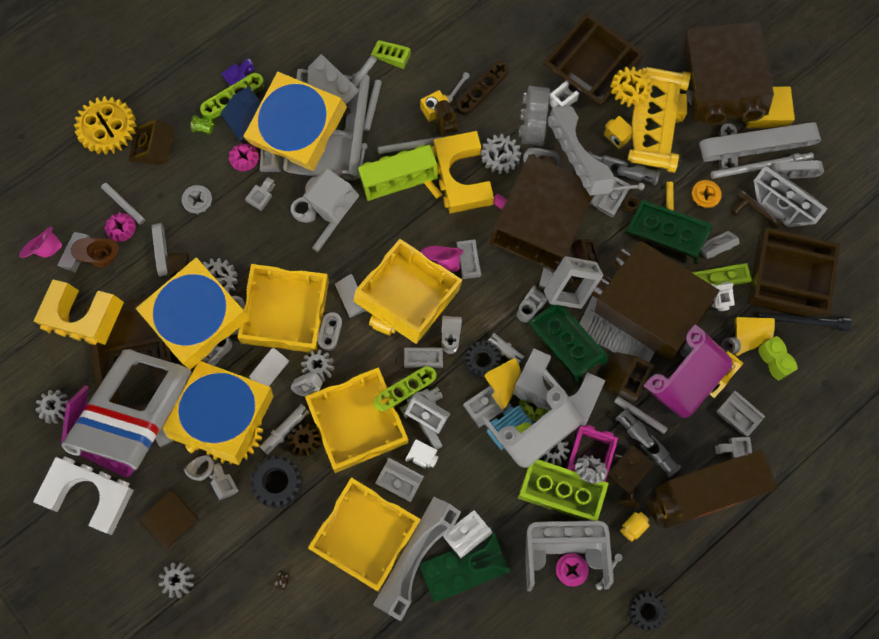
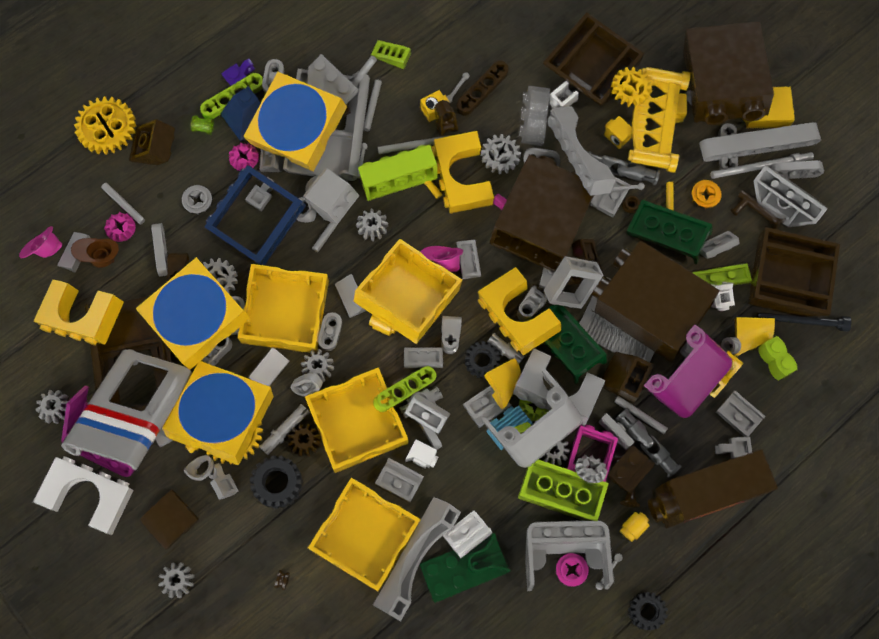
none -> dark blue window [205,165,306,266]
none -> light grey plate [262,59,284,93]
none -> light grey gear [356,208,388,241]
none -> yellow arch [478,267,561,355]
none -> light grey plate [599,413,635,450]

